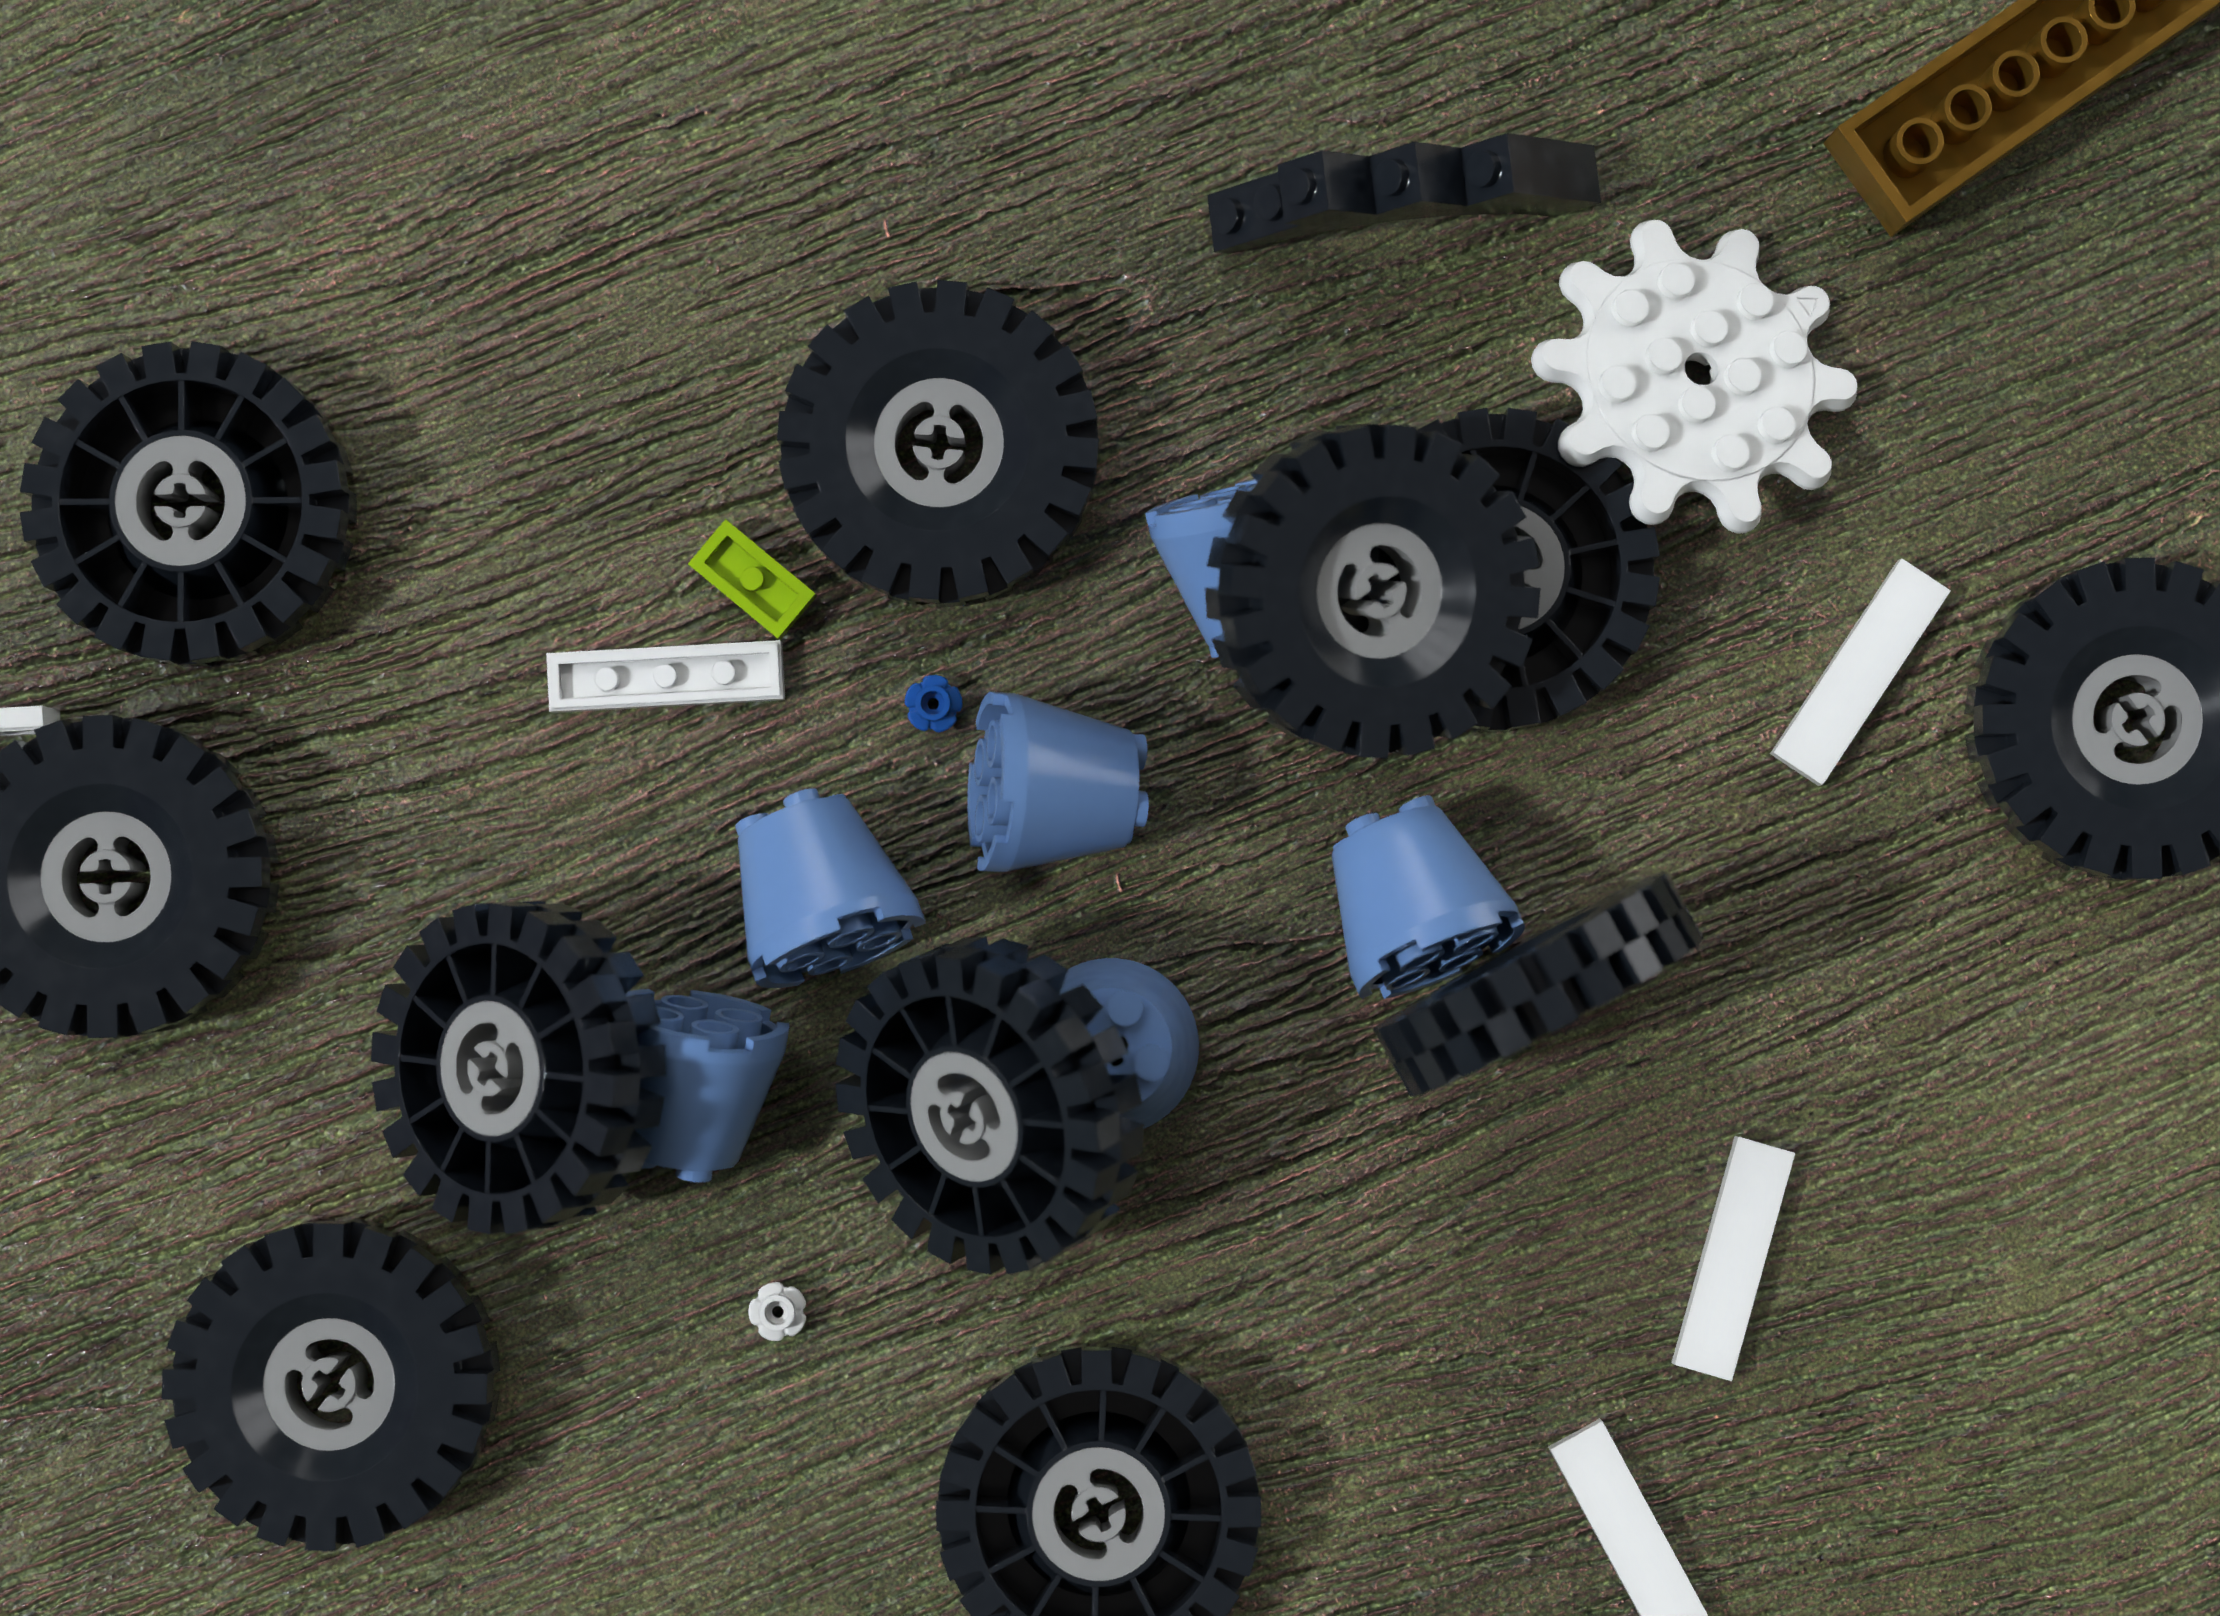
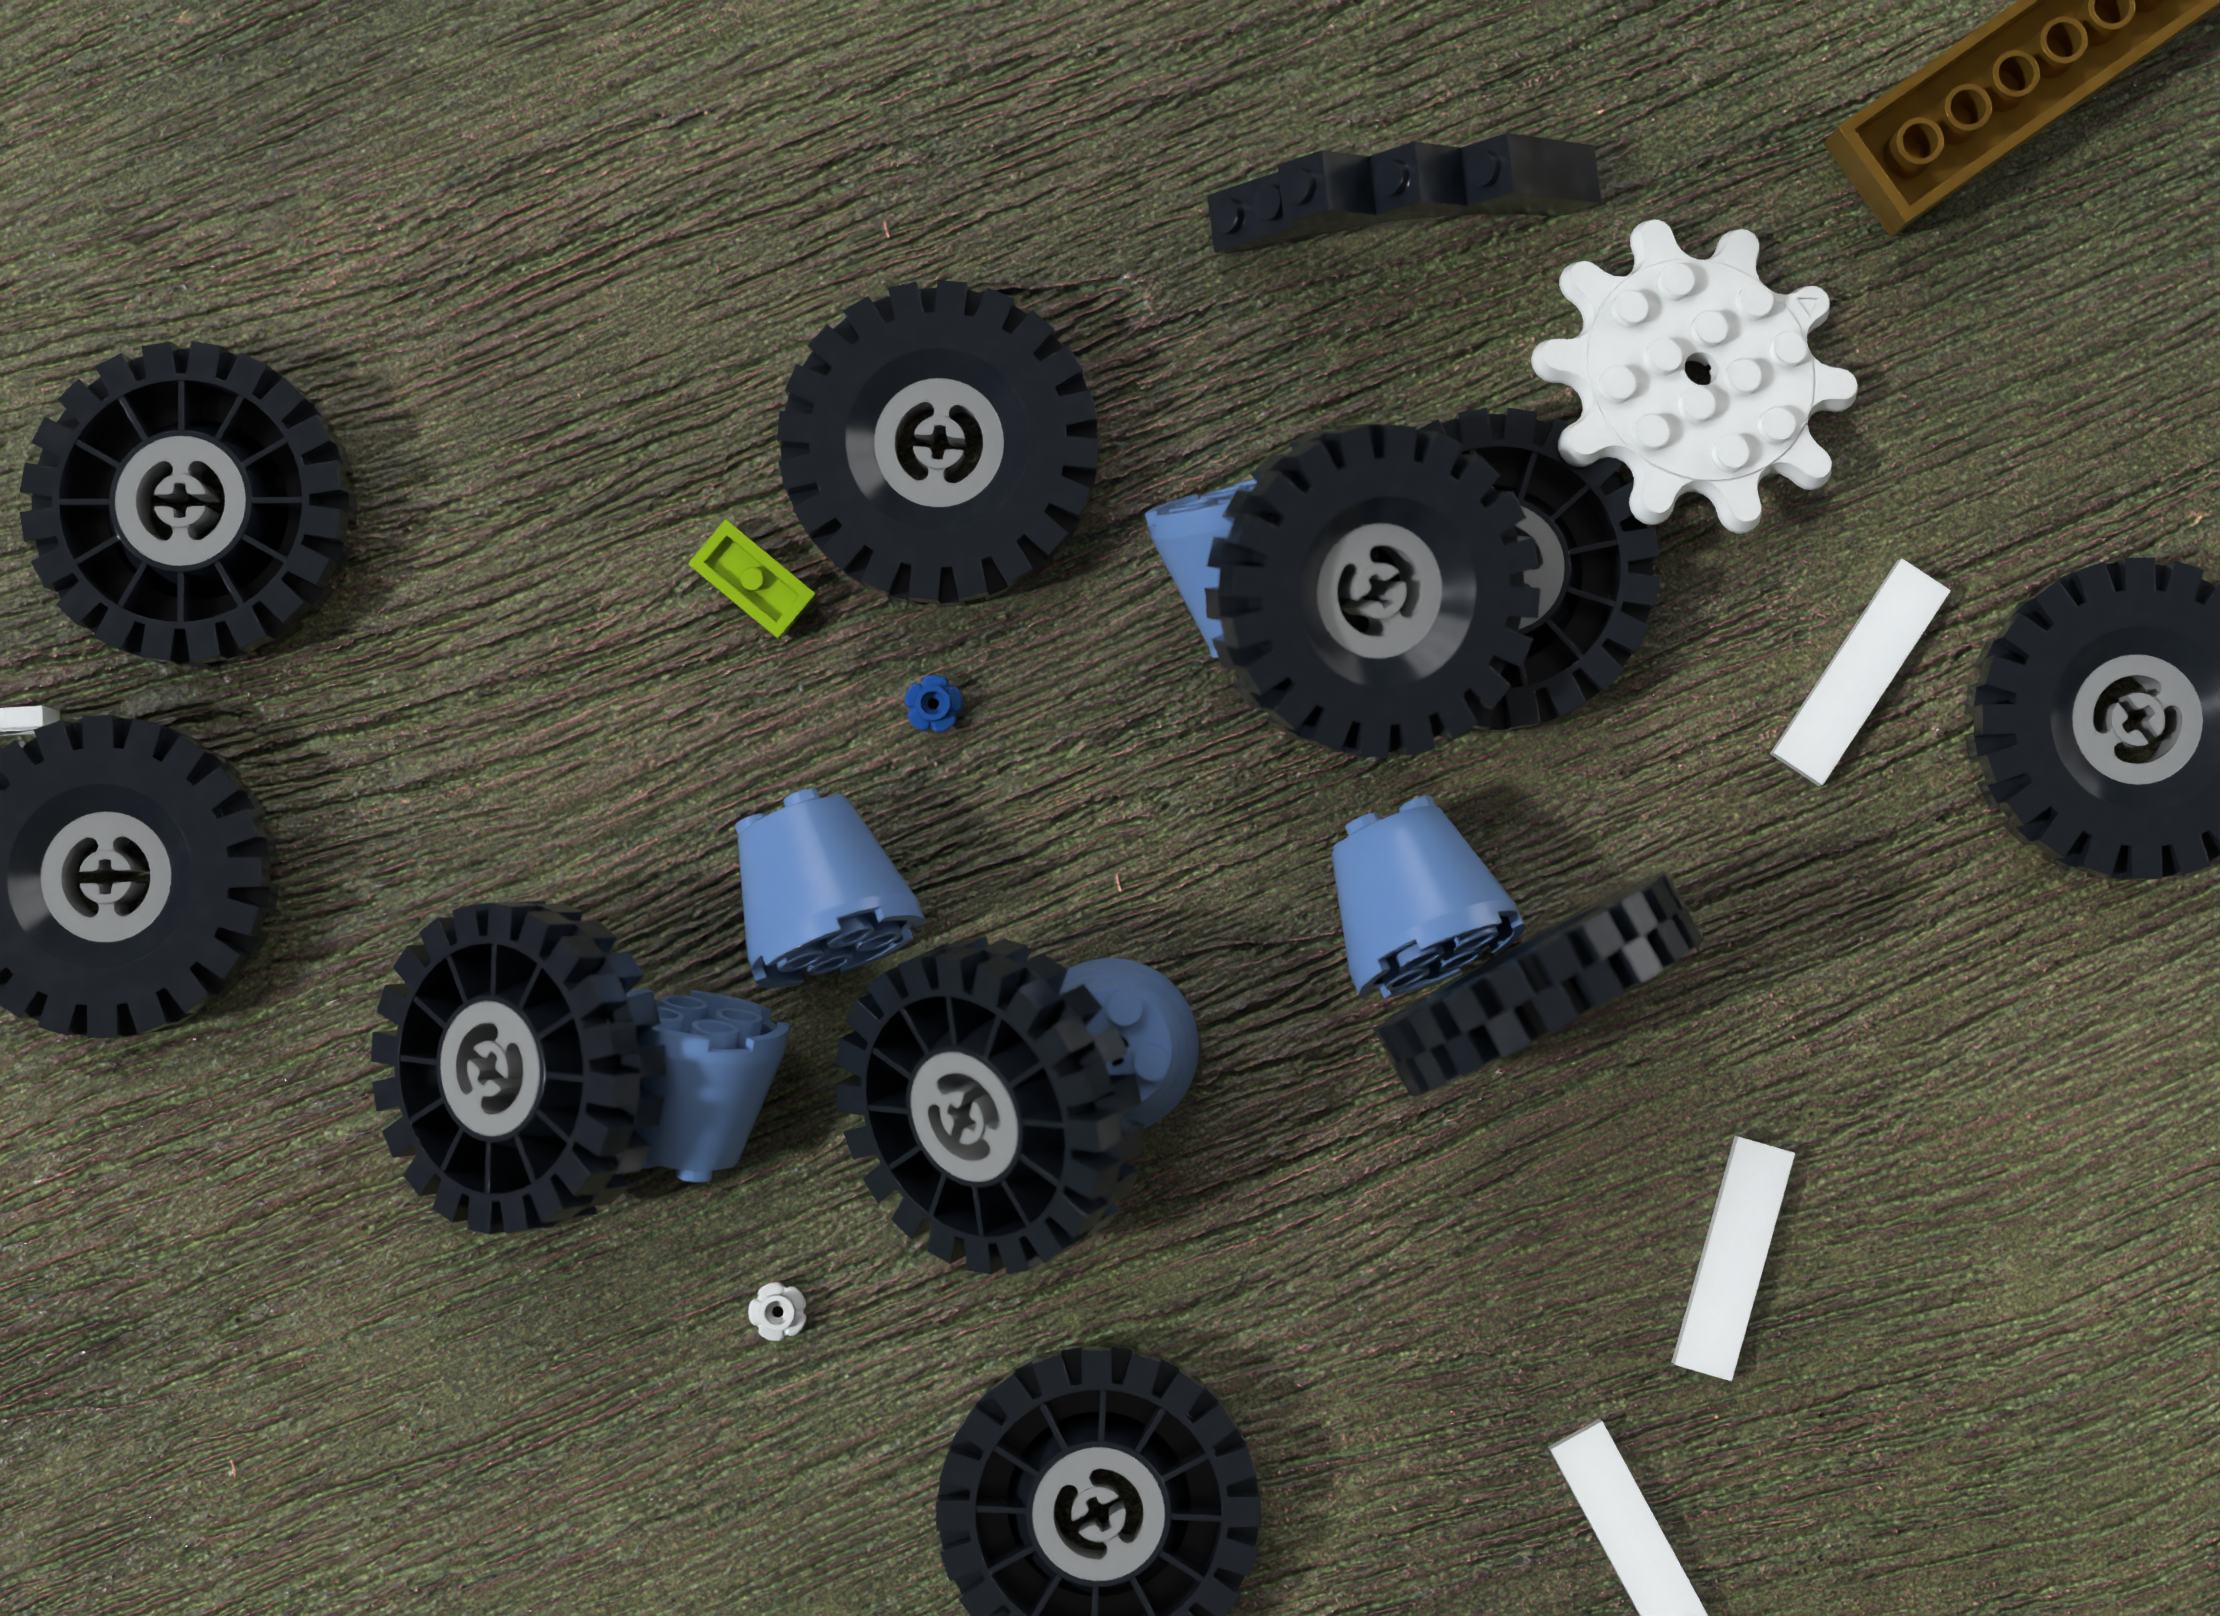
black wheel [162,1218,500,1551] -> none
white tile [546,640,785,713] -> none
medium blue cone [967,692,1149,872] -> none

